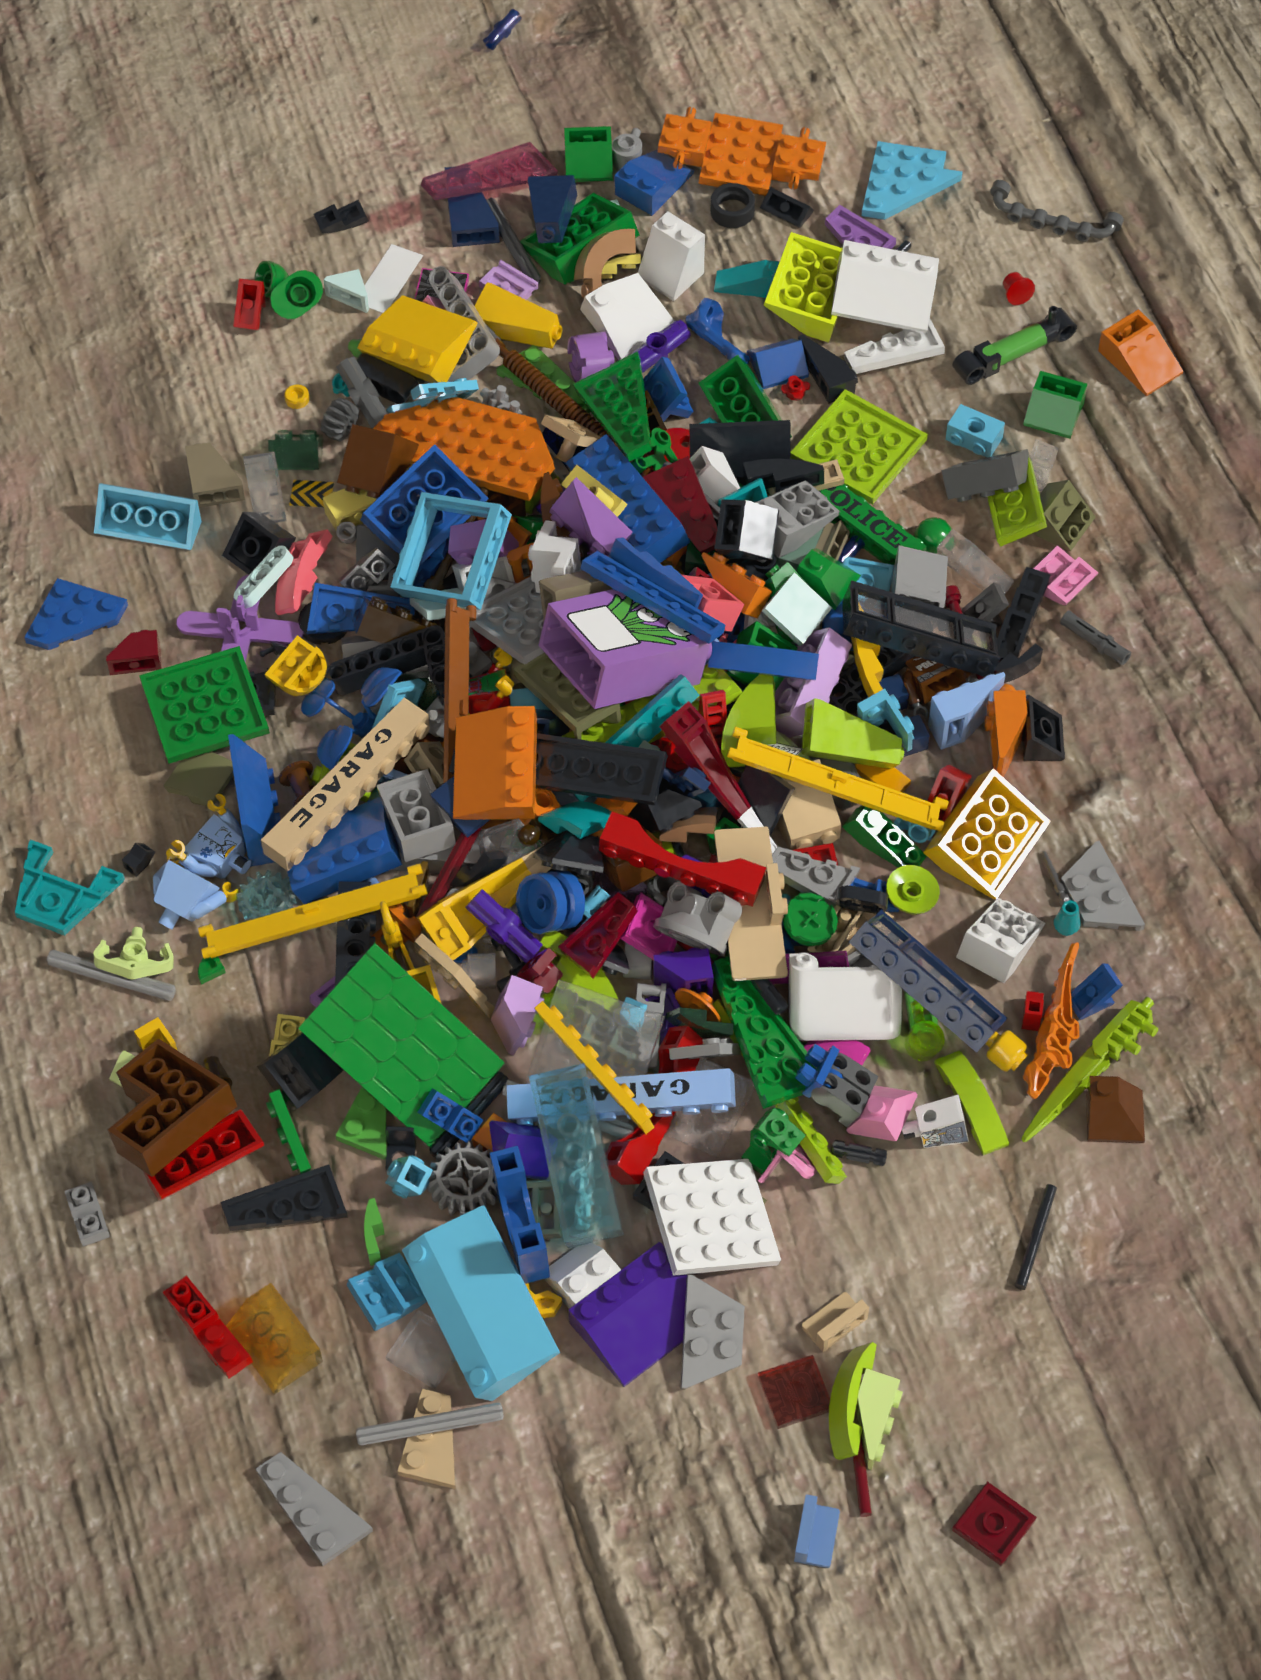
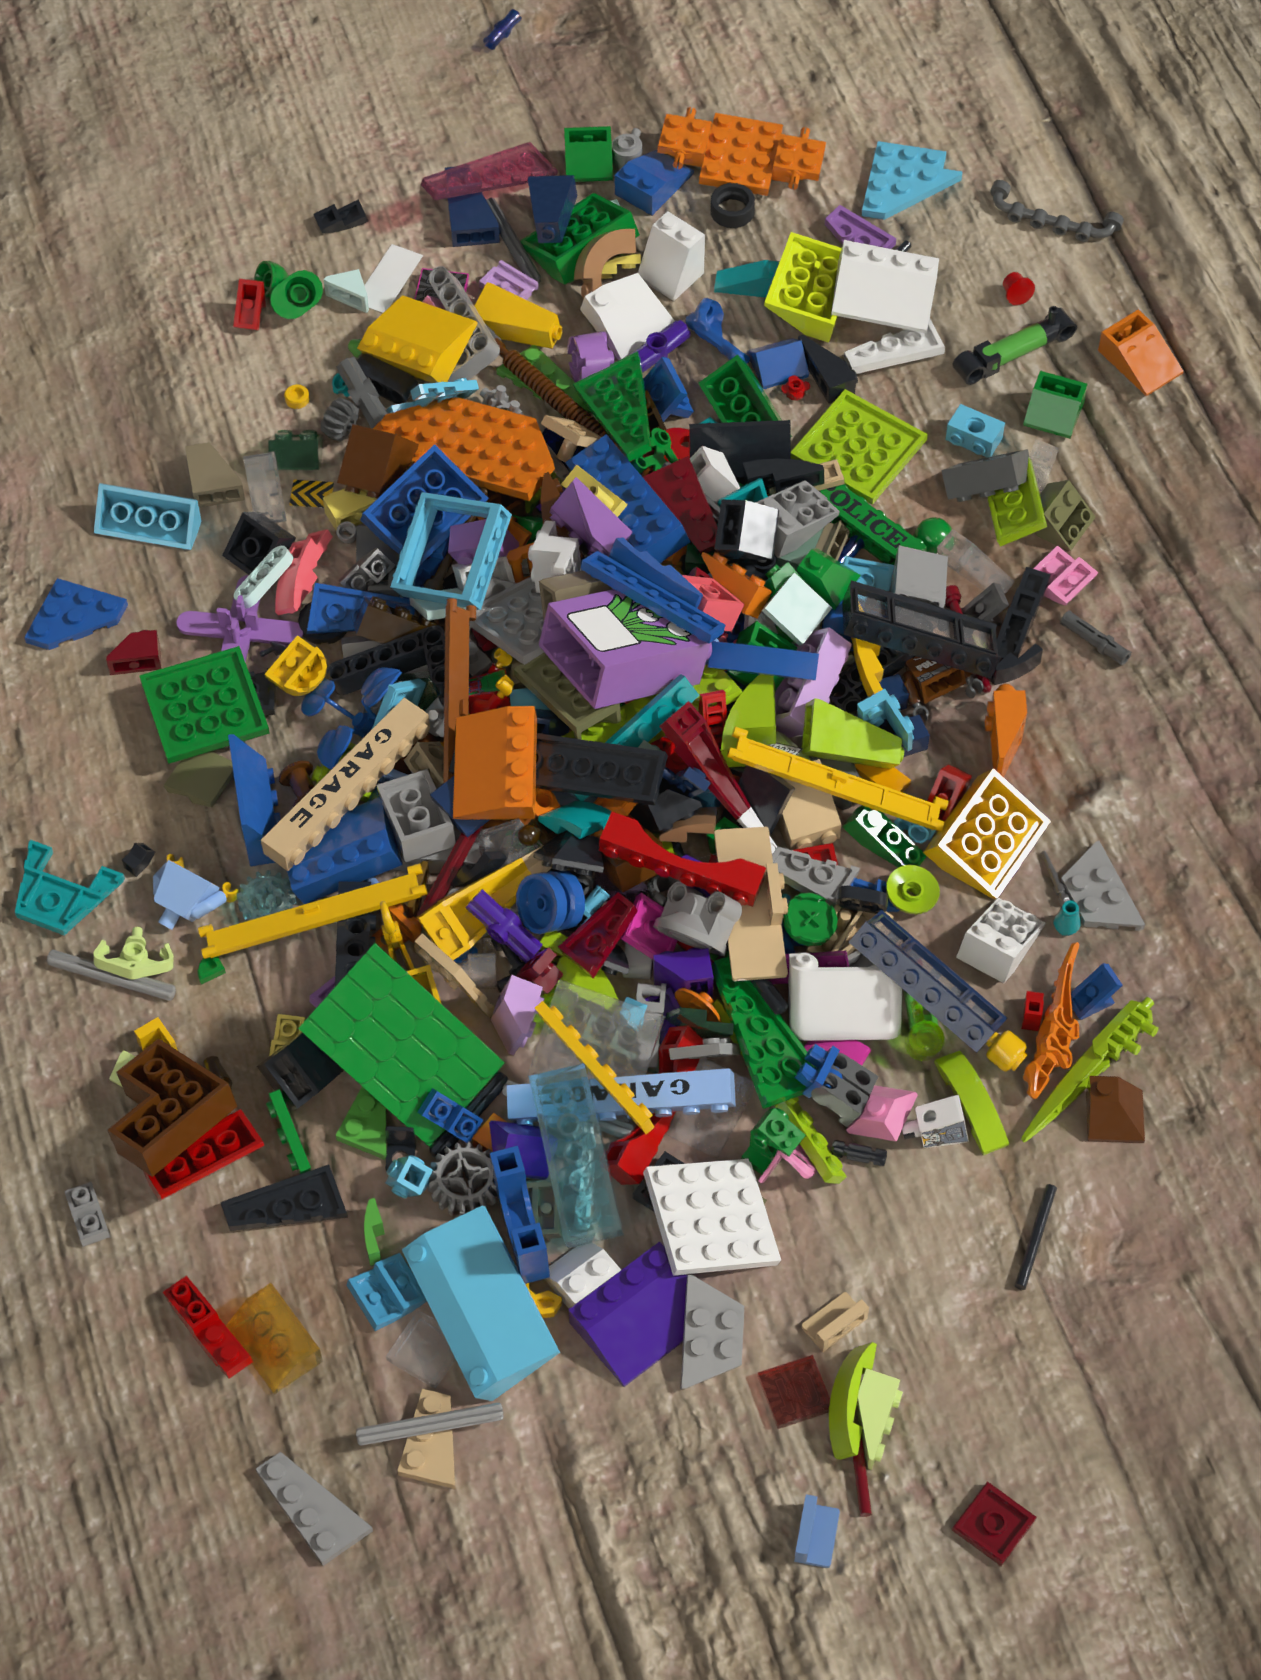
light blue torso [166,794,251,879] -> none
black slope [760,187,814,228] -> none
light blue slope [928,672,1005,750] -> none
black slope [1022,695,1065,761] -> none

